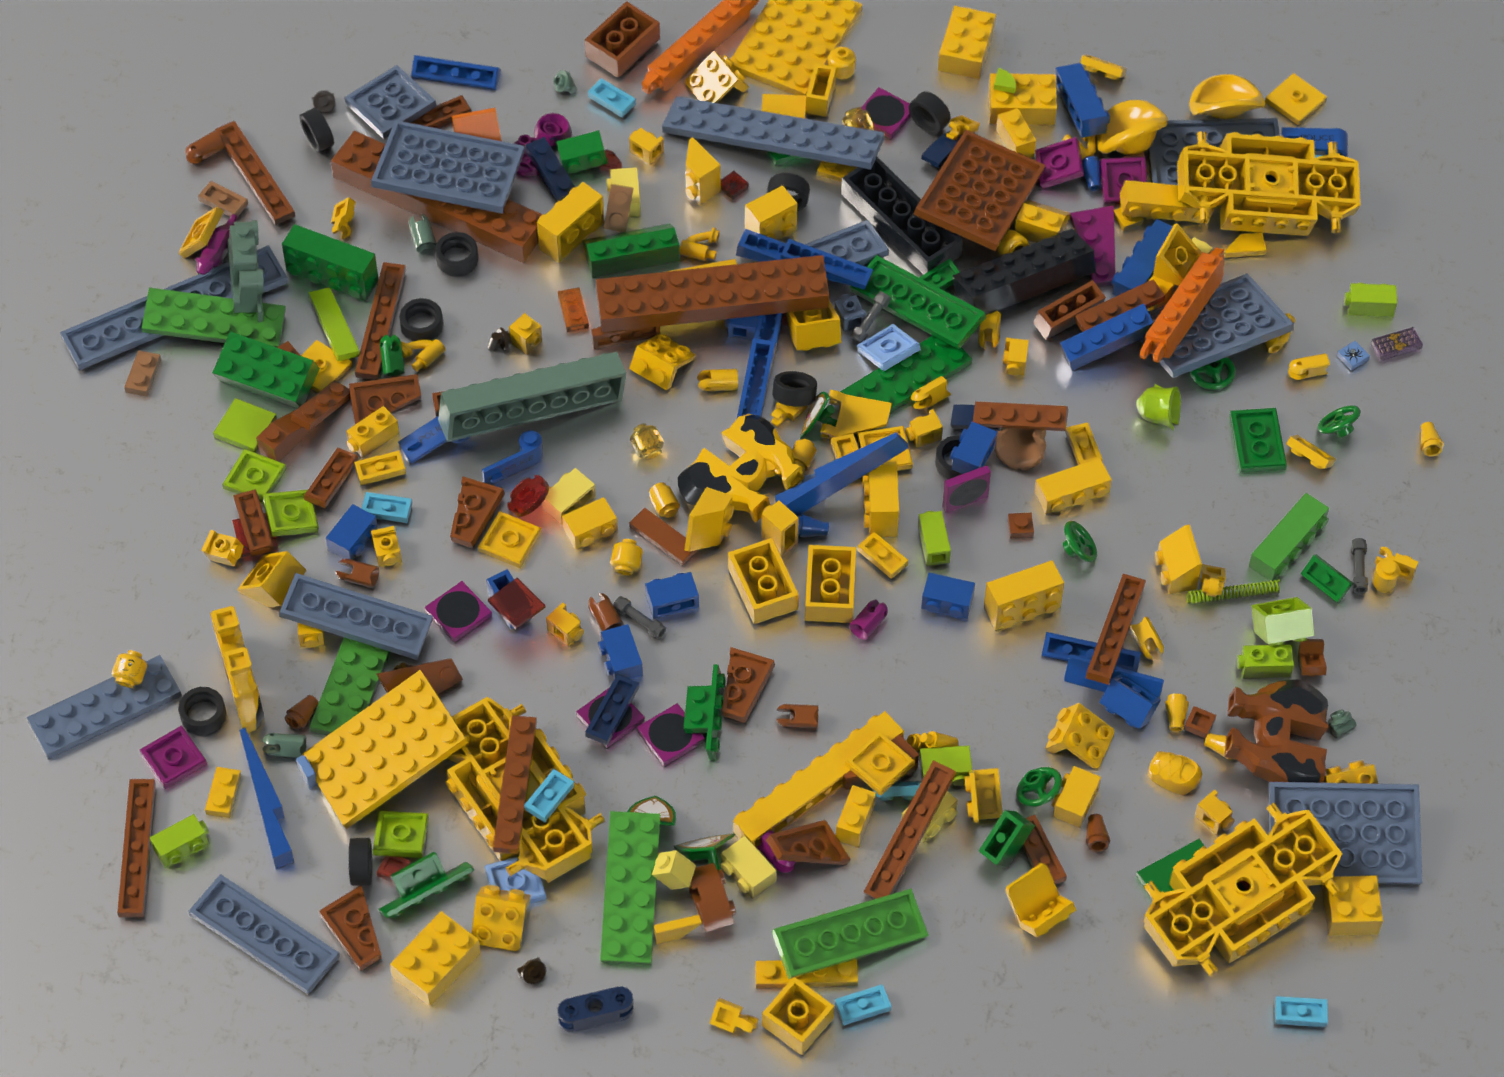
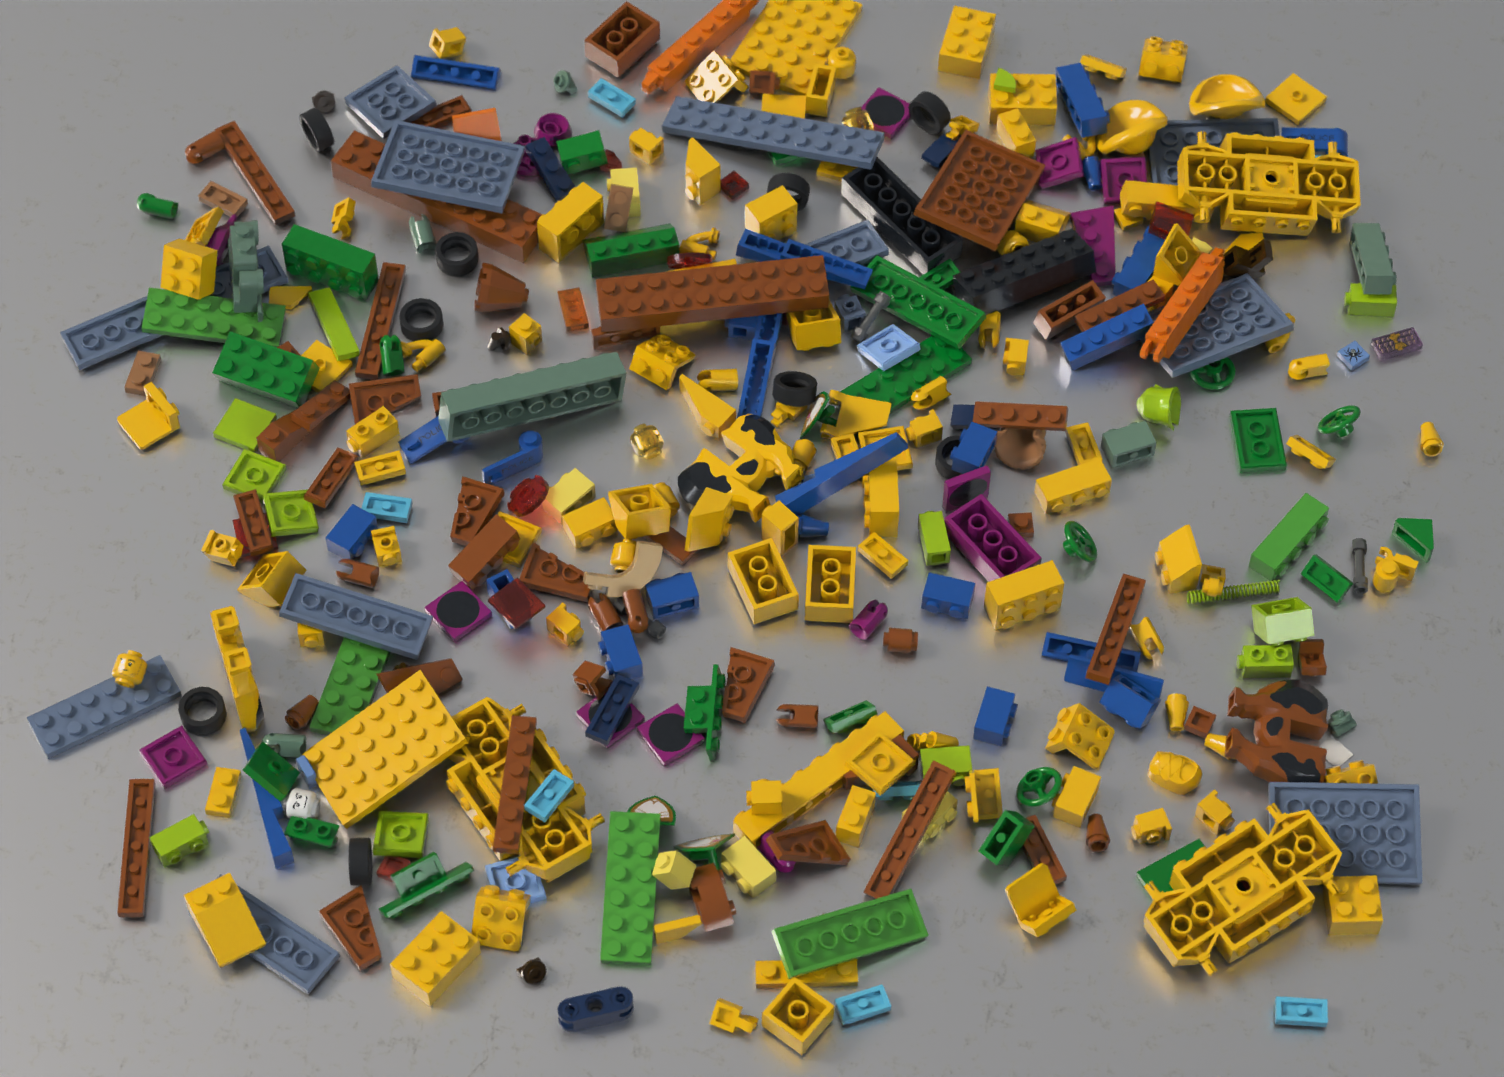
none -> yellow bracket [117,382,180,450]
none -> green piece [137,193,178,219]
none -> yellow brick [160,238,218,300]
none -> yellow slope [184,872,266,968]
none -> green plate [243,741,300,801]
none -> yellow tile [269,286,313,309]
none -> white head [282,788,321,819]
none -> green hinge [284,816,340,848]
none -> yellow brick [429,27,466,59]
none -> dark orange brick [448,514,520,591]
none -> dark orange cone [474,263,529,312]
none -> dark orange wing [519,542,592,602]
none -> dark orange window [572,661,613,700]
none -> tan arch [583,540,663,597]
none -> yellow slope [608,484,671,539]
none -> dark orange piece [622,589,648,633]
none -> clear red tile [667,252,712,270]
none -> yellow slope [679,374,736,440]
none -> yellow brick [746,779,782,815]
none -> dark orange bracket [749,70,781,95]
none -> green plate [823,700,877,733]
none -> dark orange brick [883,628,918,653]
none -> magenta brick [944,494,1042,582]
none -> blue brick [973,686,1018,746]
none -> sand green brick [1101,421,1157,468]
none -> yellow brick [1131,808,1172,844]
none -> yellow bracket [1138,36,1188,82]
none -> clear red piece [1148,201,1194,240]
none -> dark brown brick [1223,239,1273,279]
none -> white sticker [1319,736,1354,766]
none -> sand green brick [1350,223,1397,294]
none -> green slope [1392,518,1434,563]

